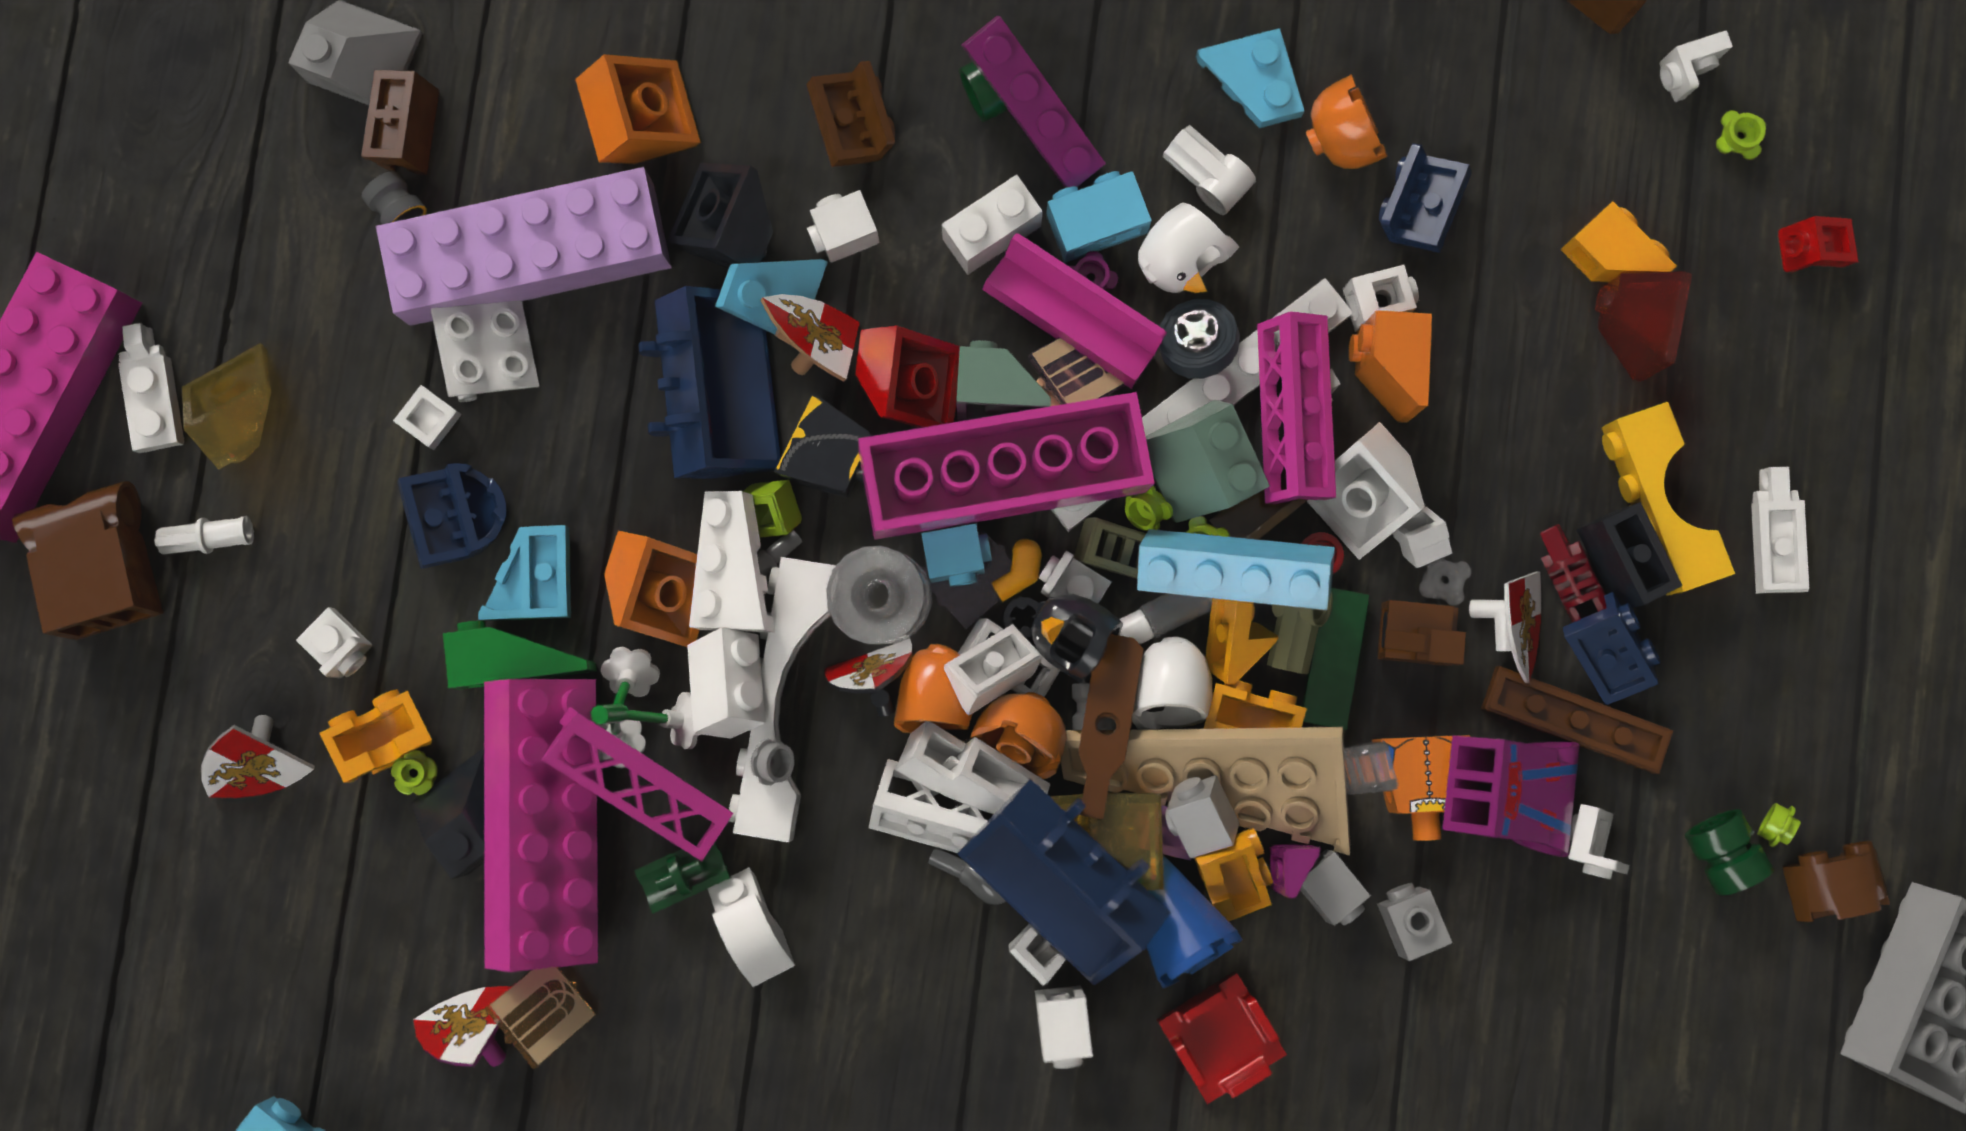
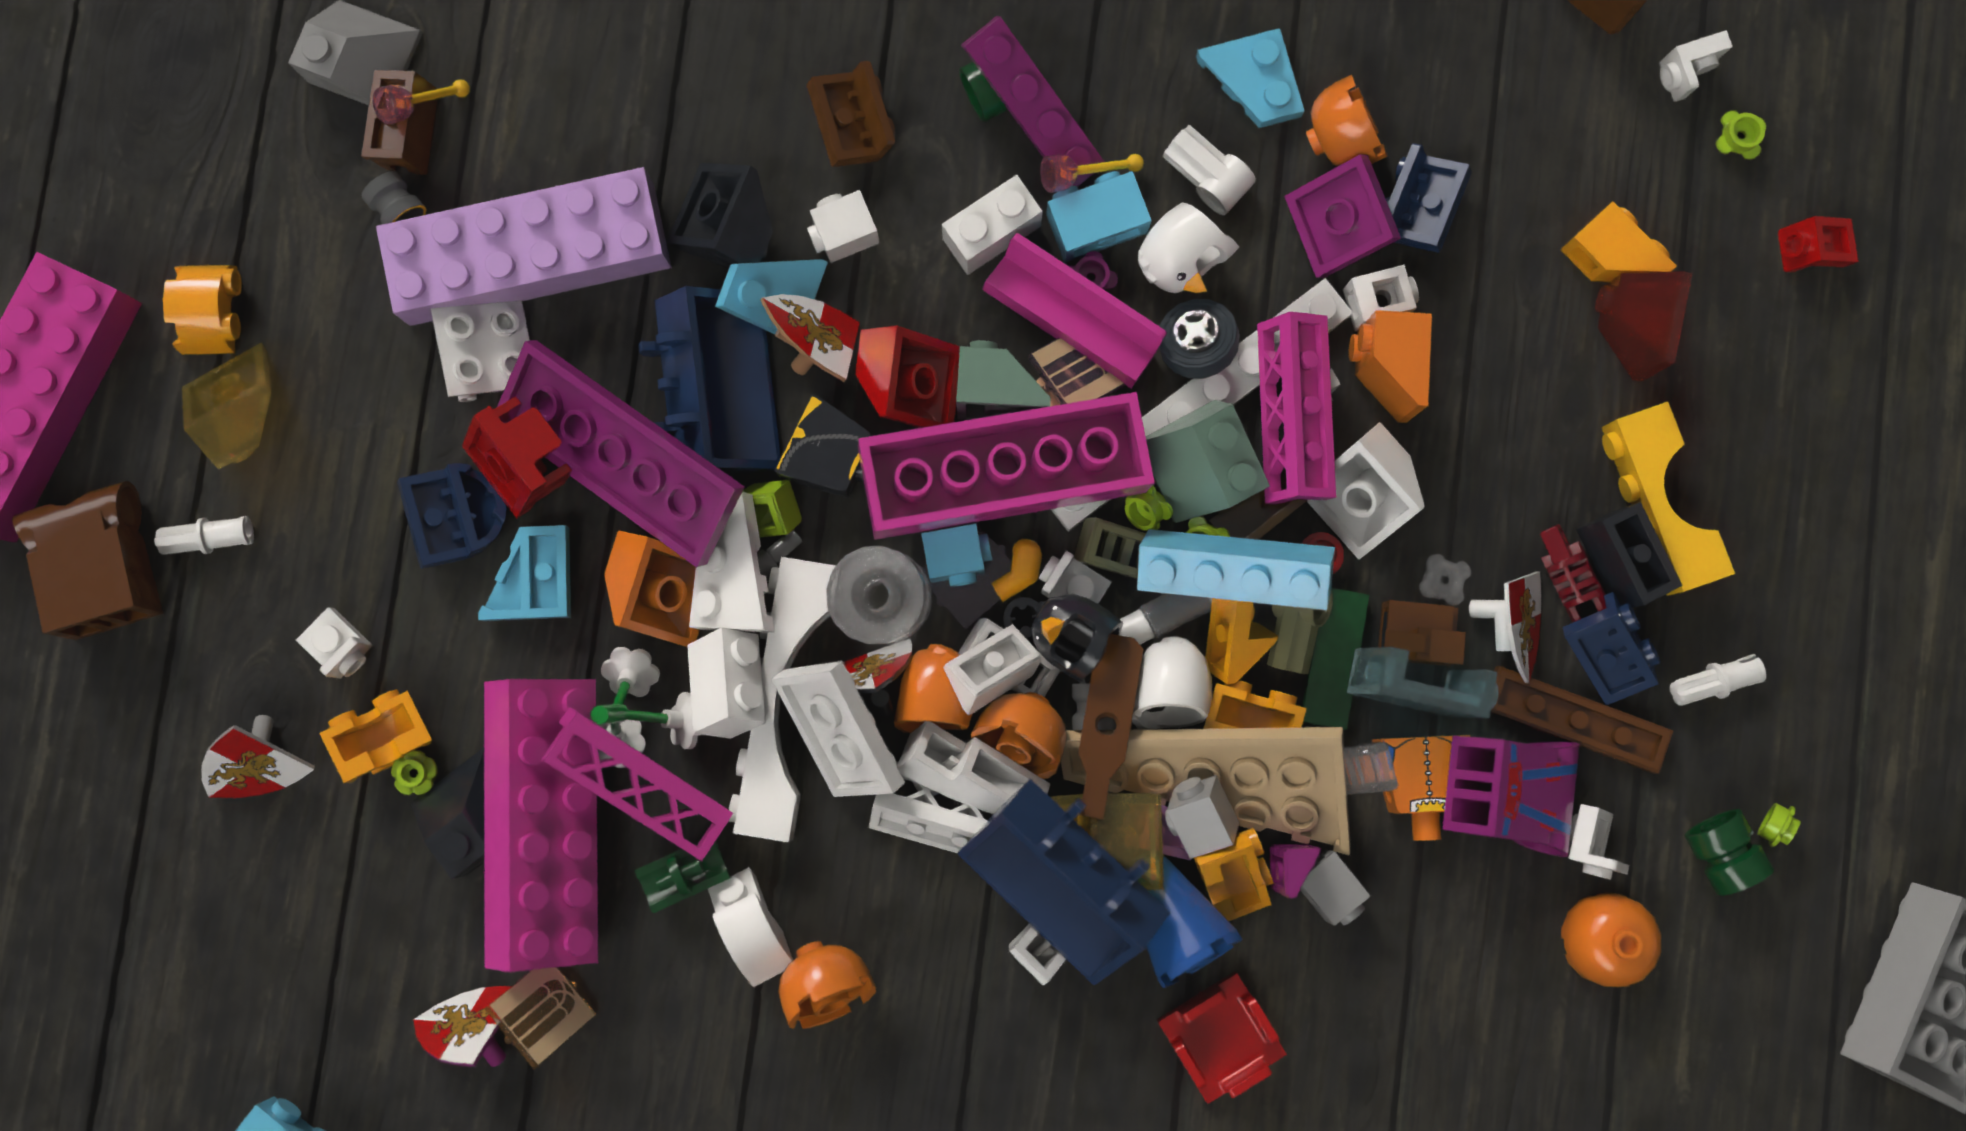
white hinge [118,323,184,453] -> none
white plate [393,385,462,450] -> none
green slope [443,620,597,690] -> none
orange slope [575,54,701,164] -> none
light grey plate [751,739,794,786] -> none
dark grey piece [928,847,1006,905] -> none
white brick [1035,985,1092,1068] -> none
light grey brick [1377,883,1452,961] -> none
white piece [1393,507,1452,568] -> none
white hinge [1751,467,1809,594] -> none
reddish brown cylinder [1782,841,1891,922] -> none
none -> light orange cylinder [163,265,242,354]
none -> clear pink hinge [372,79,470,124]
none -> red panel [462,396,572,518]
none -> magenta plate [497,340,744,568]
none -> white plate [771,661,905,797]
none -> orange cylinder [779,941,876,1029]
none -> clear pink hinge [1040,154,1144,193]
none -> magenta plate [1284,154,1401,278]
none -> clear light blue panel [1347,647,1498,718]
none -> orange cylinder [1561,893,1662,987]
none -> white axle [1669,654,1766,706]

